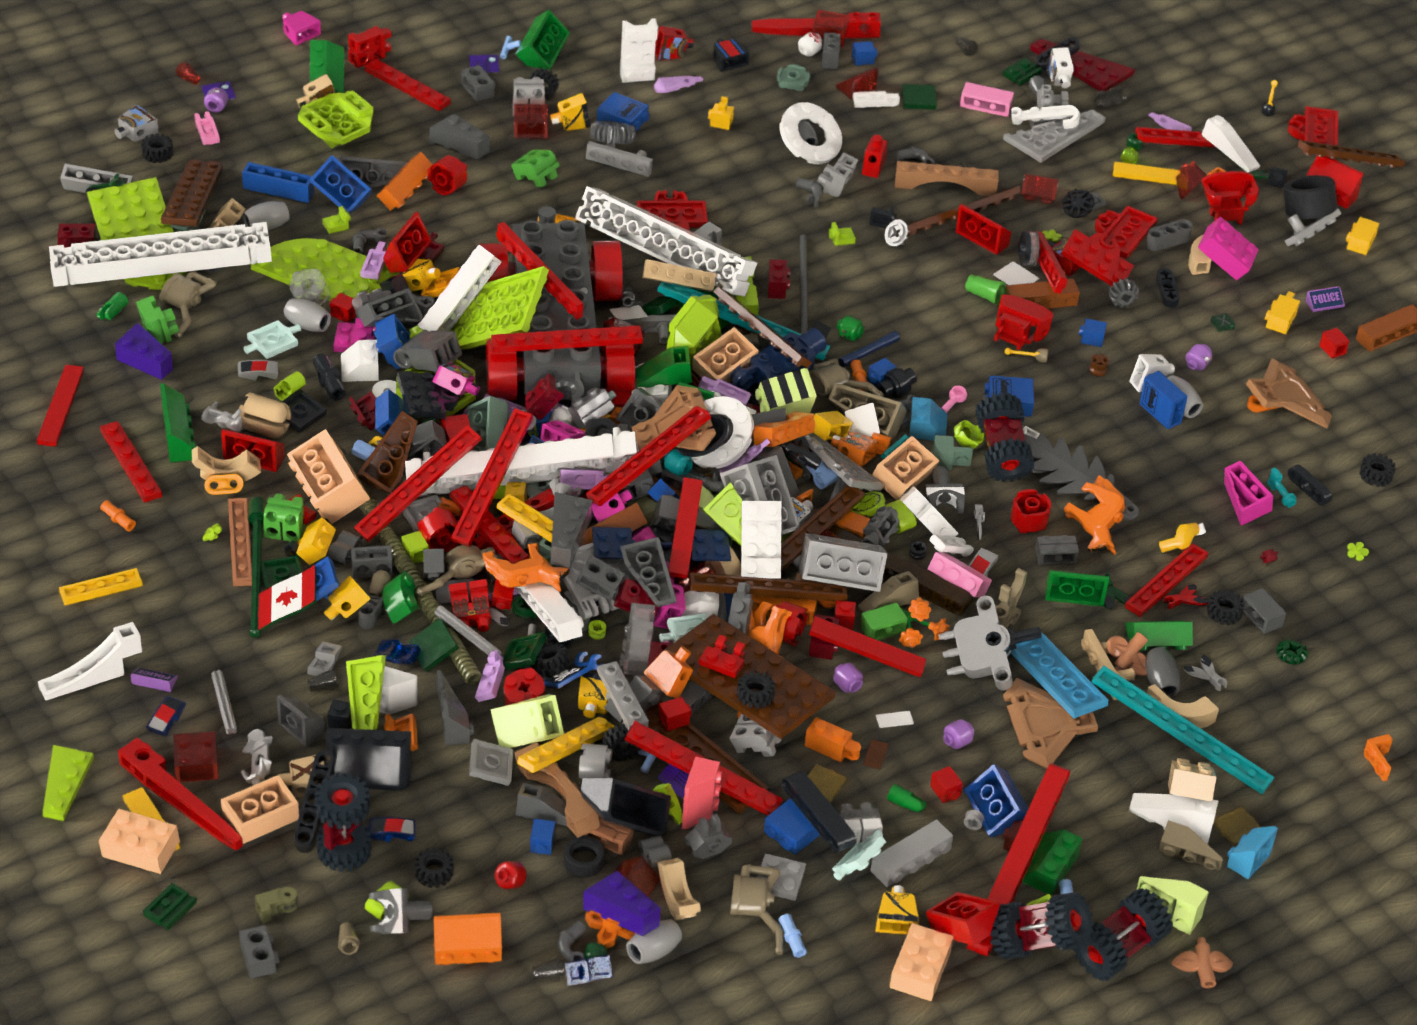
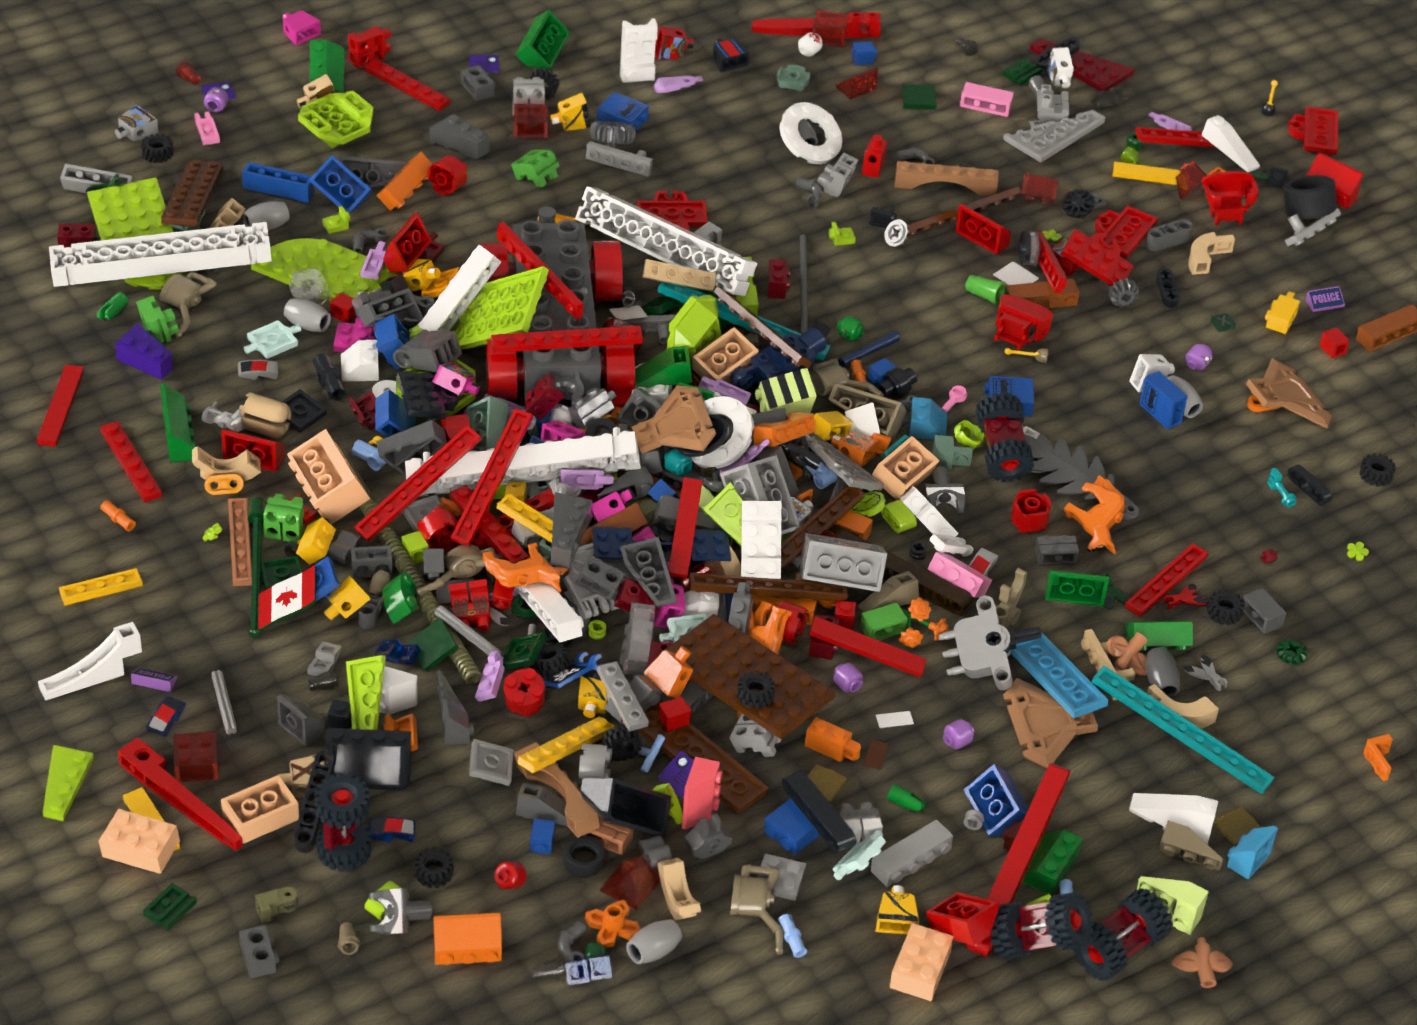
light grey piece [241,728,273,785] -> none
lime beam [274,371,306,401] -> none
reddish brown wedge [358,411,418,494] -> none
yellowish green slope [490,694,564,748] -> none
light blue piece [500,36,521,59] -> none
dark purple wedge [583,871,660,936] -> none
red plate [586,406,711,507] -> none
red plate [624,721,783,816] -> none
red plate [699,635,745,678] -> none
yellow brick [708,96,734,130] -> none
dark grey brick [822,33,840,69] -> none
white hinge [853,91,899,108] -> none
dark grey brick [862,506,900,546] -> none
red brick [930,766,963,803] -> none
light grey piece [974,504,985,540] -> none
white piece [1011,105,1080,129] -> none
blue brick [1079,319,1107,347] -> none
reddish brown wheel [1089,354,1109,377] -> none
yellow arm [1159,523,1206,553] -> none
brick [1168,758,1216,801] -> none
dark pink brick [1198,217,1259,281] -> none
dark pink wedge [1224,461,1273,526] -> none
reddish brown plate [1297,140,1406,168] -> none
yellow brick [1346,217,1380,255] -> none

